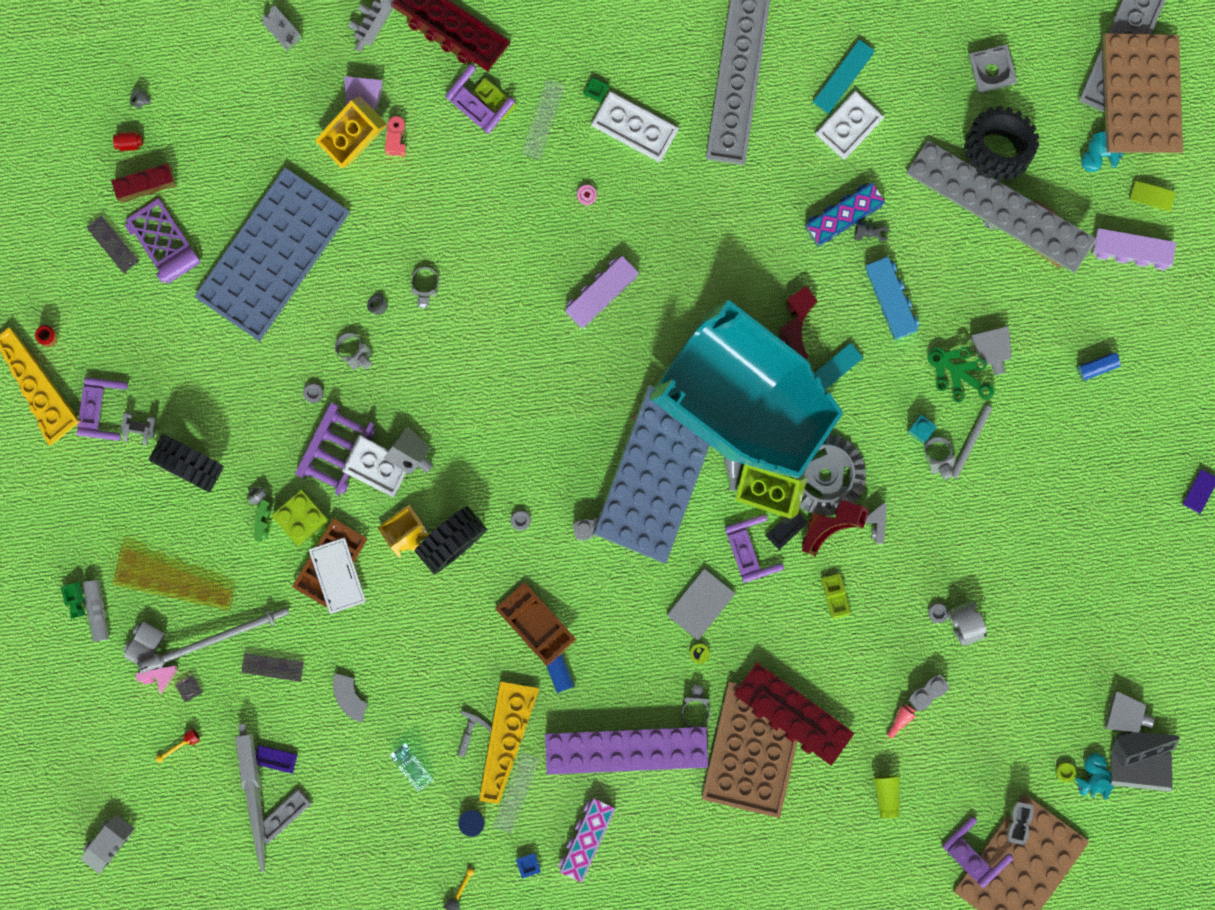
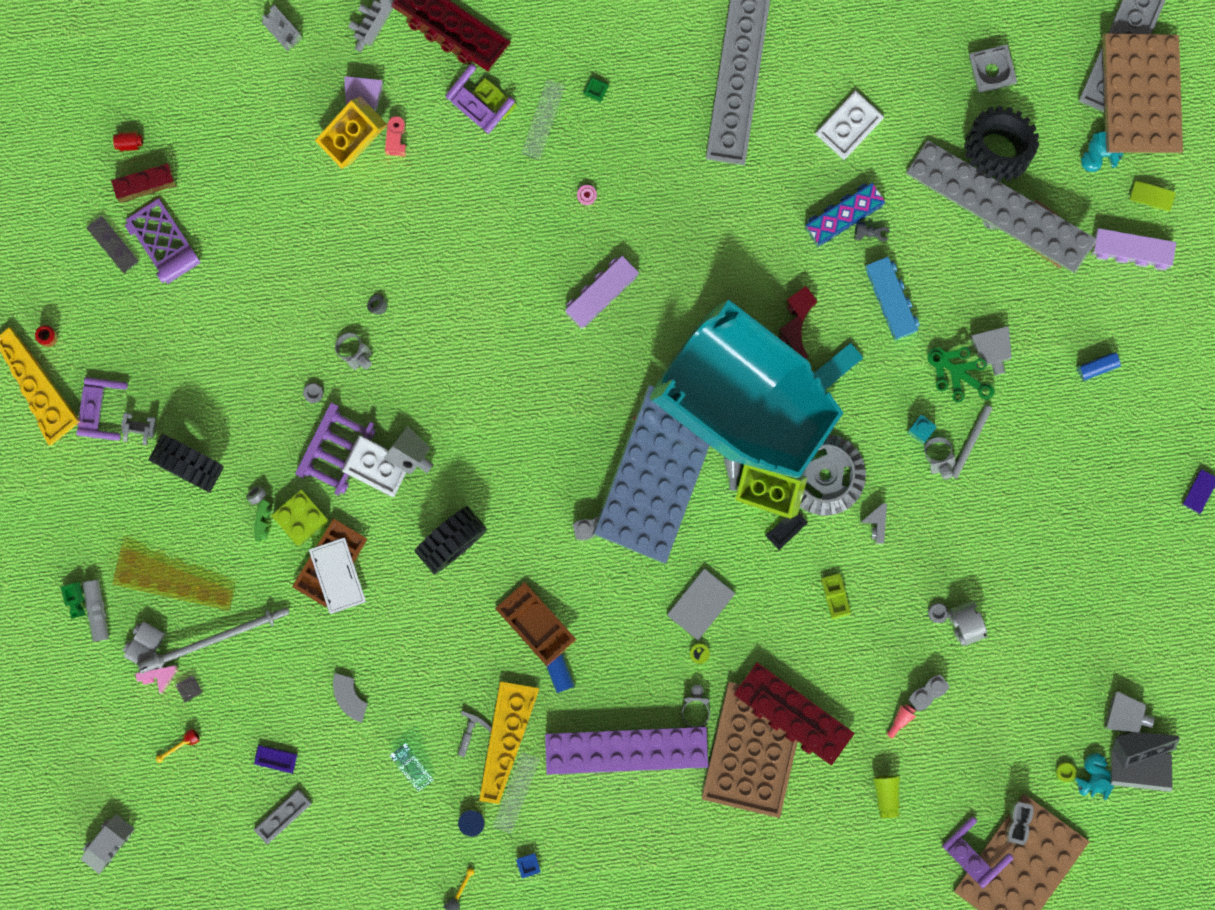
dark grey tile [130,87,150,108] -> none
sand blue plate [194,168,350,342] -> none
light grey piece [235,724,265,873] -> none
tile [241,653,304,682] -> none
yellow brick [377,504,430,557] -> none
light grey piece [411,267,439,309] -> none
light grey tile [511,511,531,531] -> none
brick [558,798,616,882] -> none
white tile [591,91,679,163] -> none
medium lavender plate [724,514,784,583] -> none
dark red arch [802,500,869,557] -> none
teal tile [813,40,875,115] -> none

